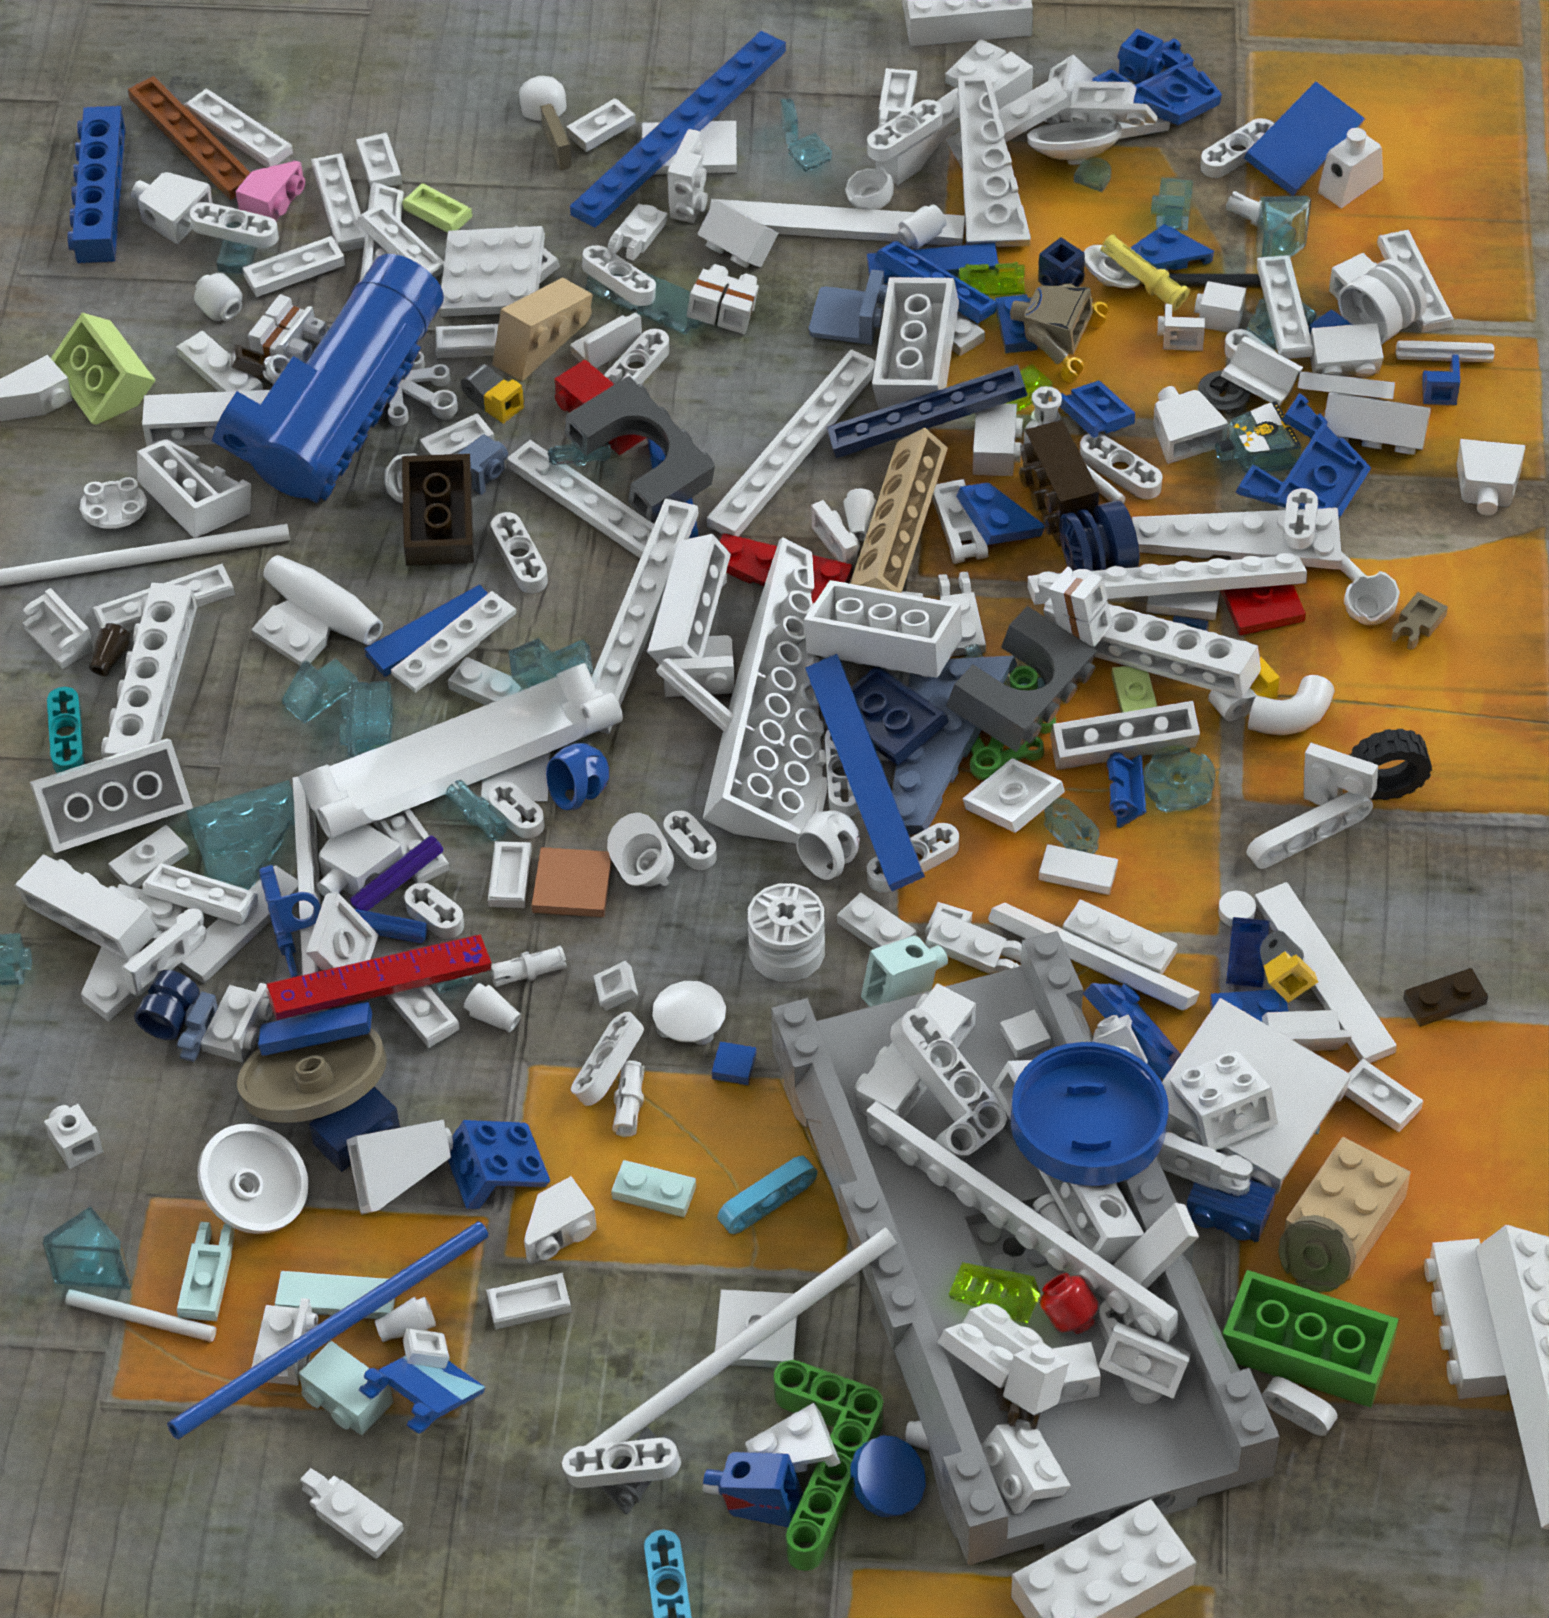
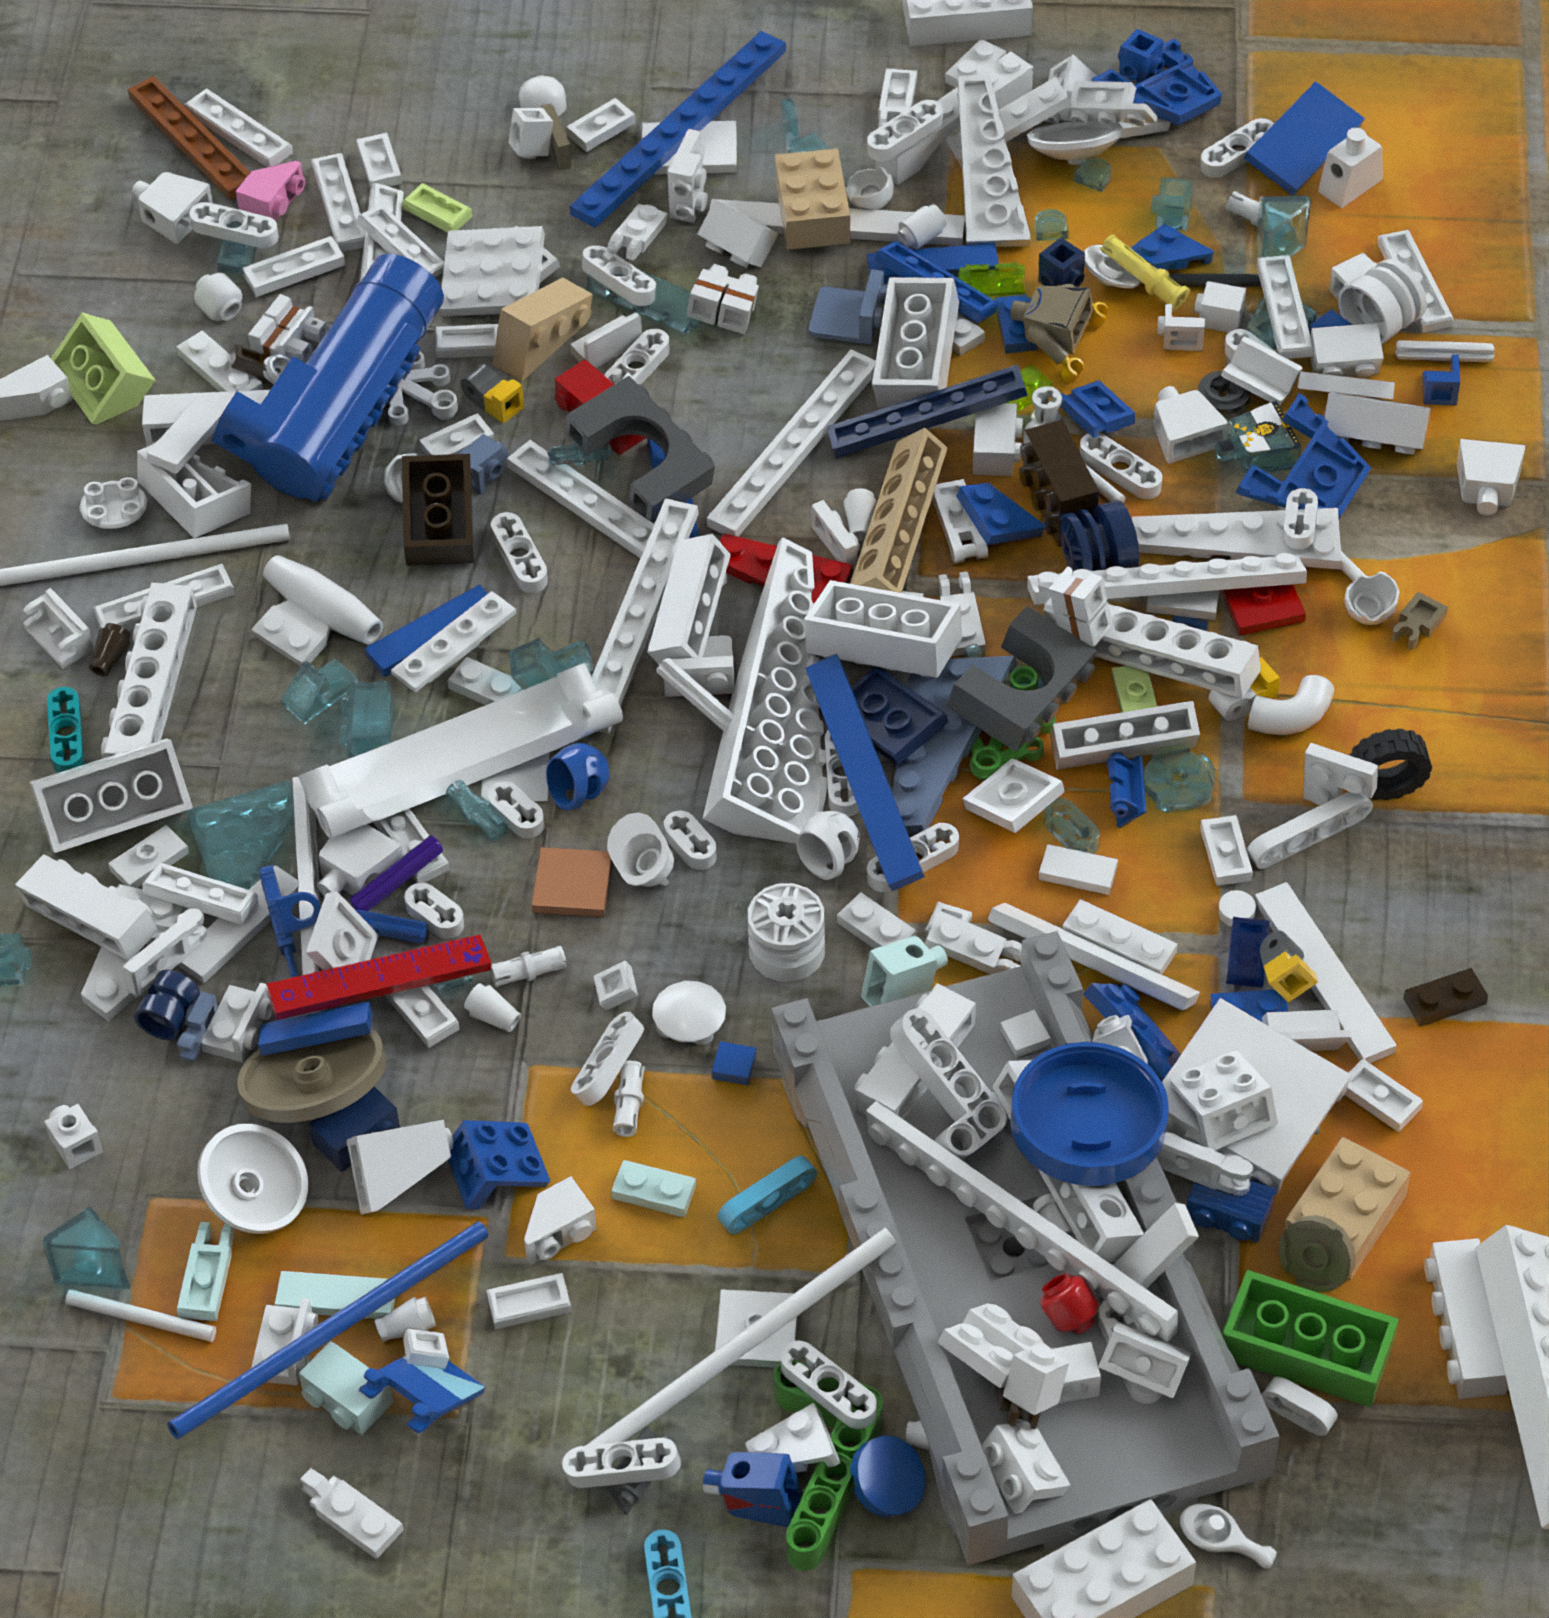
blue brick [68,106,126,263] -> none
white tile [488,841,532,908] -> none
clear neon green slope [948,1262,1040,1323] -> none
none -> white tile [147,396,226,474]
none -> white brick [509,108,553,159]
none -> tan brick [775,148,851,250]
none -> white beam [781,1341,876,1429]
none -> clear light blue tile [1034,209,1069,241]
none -> white piece [1180,1504,1277,1569]
none -> white plate [1200,815,1253,886]

